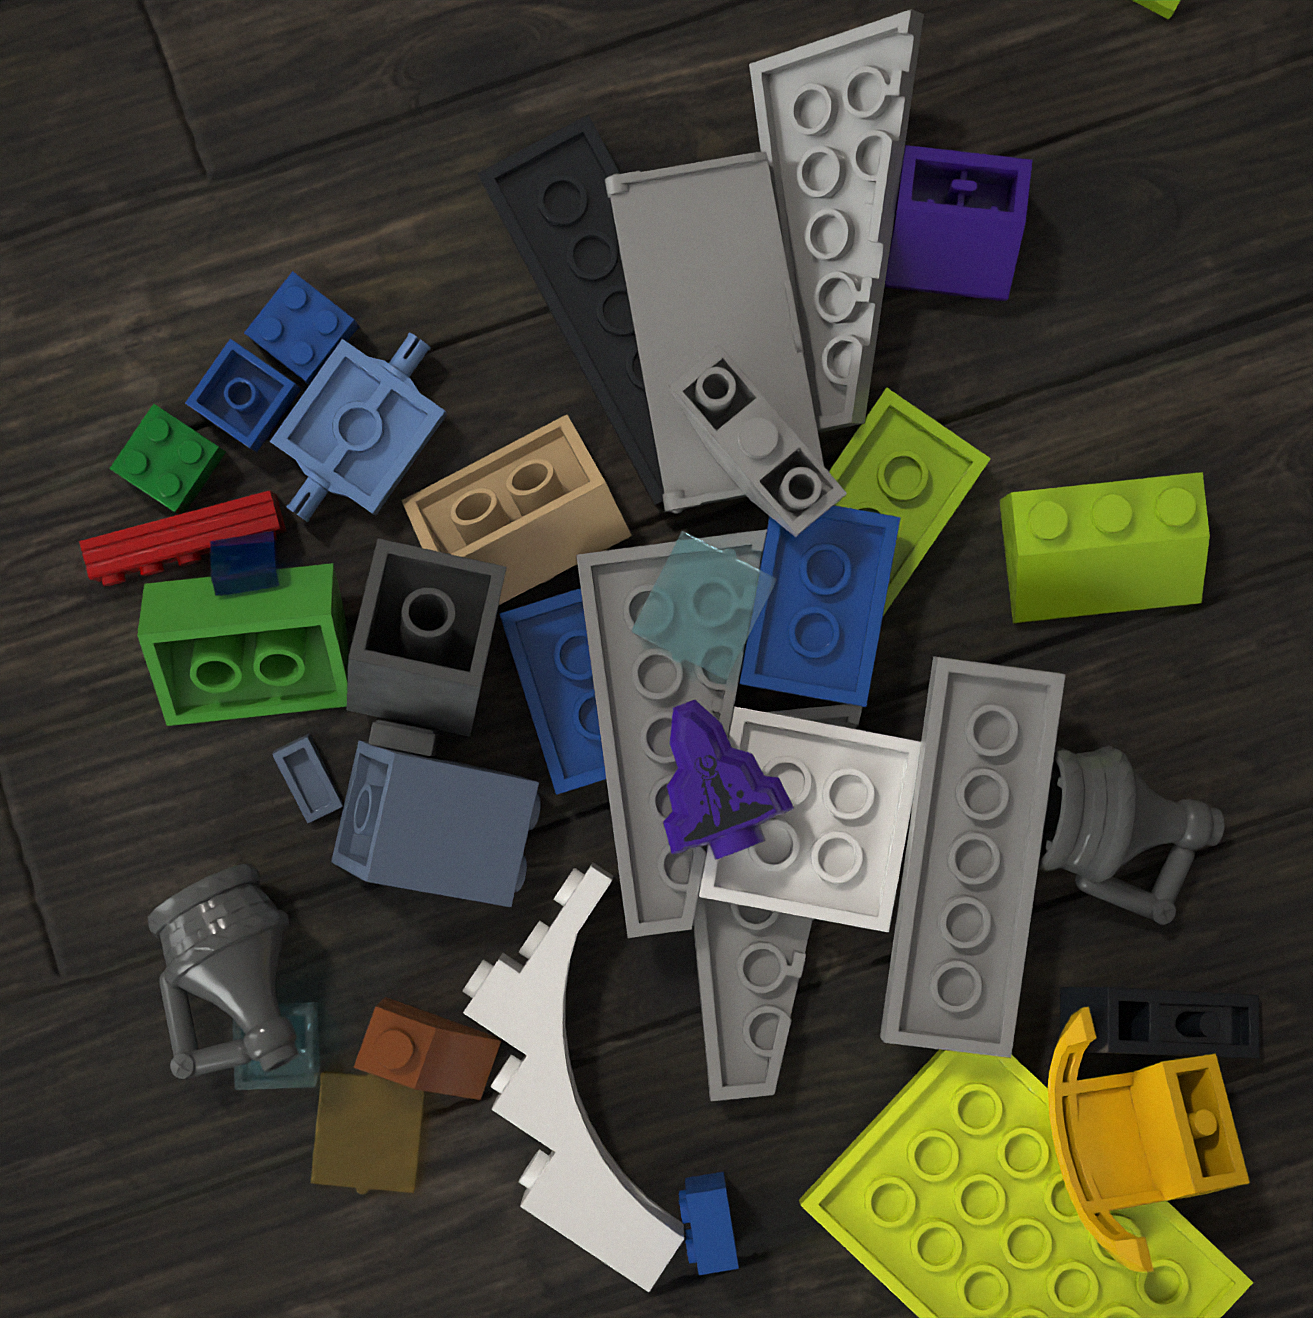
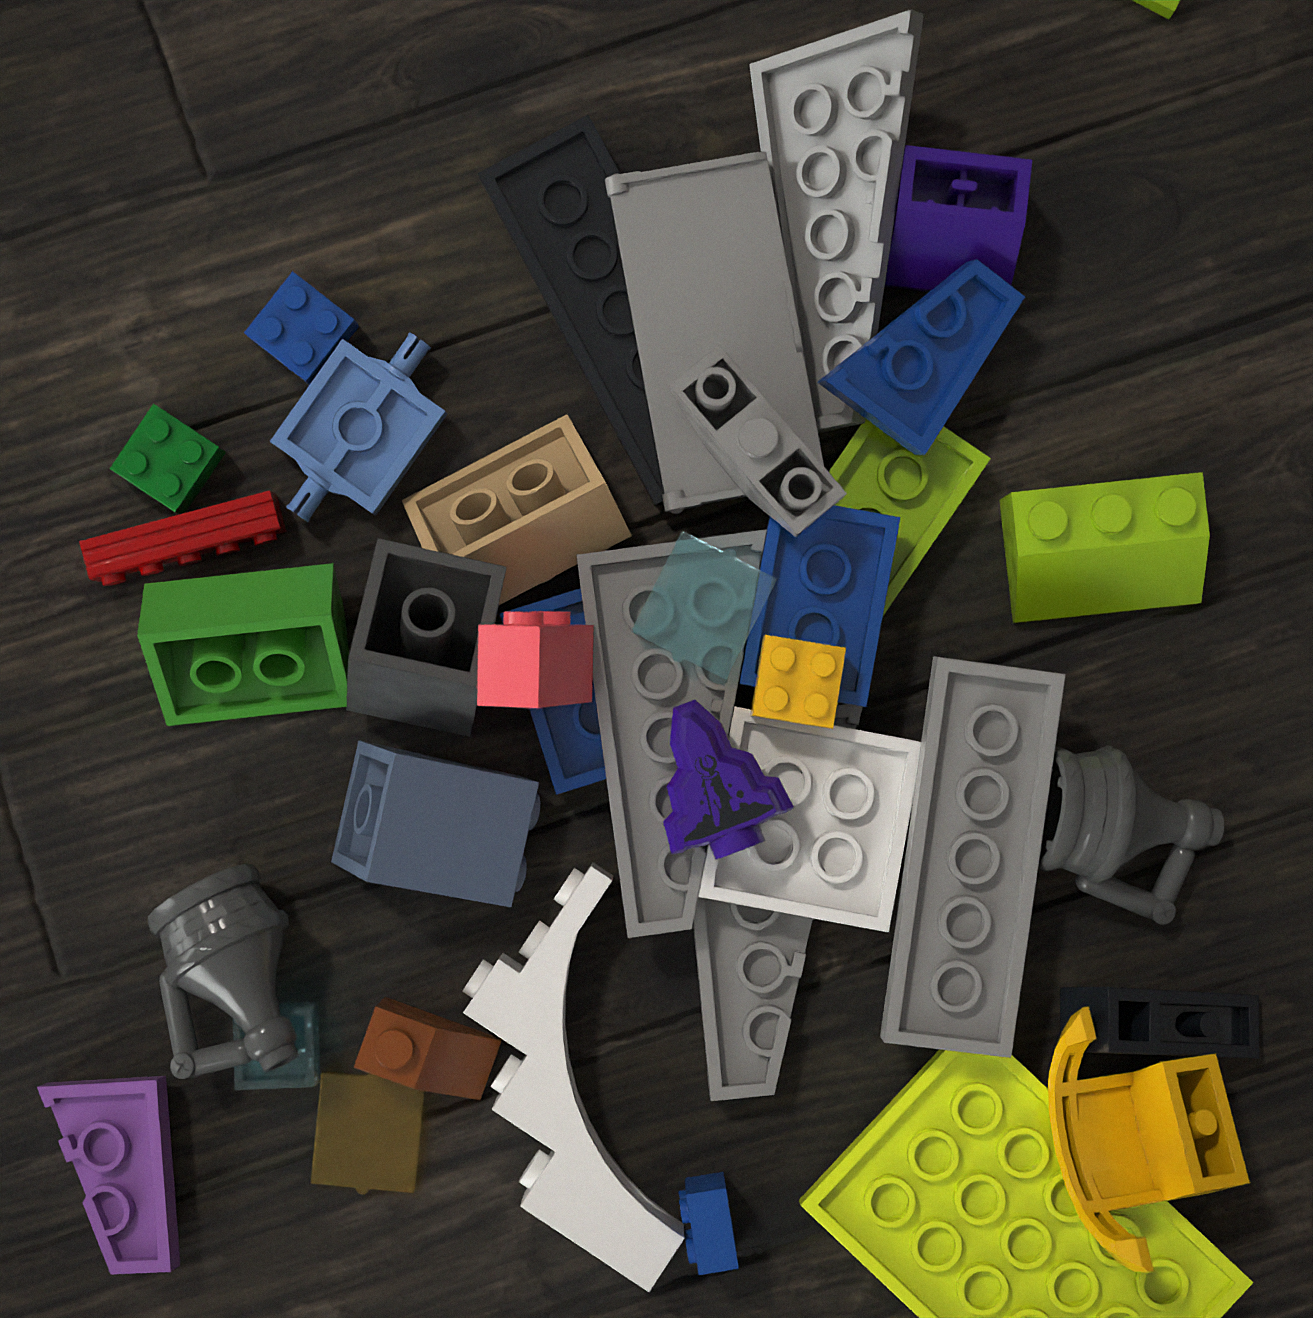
blue piece [185,339,301,453] -> none
clear blue tile [210,531,280,596] -> none
sand blue piece [272,733,344,823] -> none
dark grey tile [368,720,442,756] -> none
none -> medium lavender wing [37,1076,180,1274]
none -> coral brick [477,611,594,708]
none -> yellow piece [750,635,846,729]
none -> blue wing [817,259,1025,455]

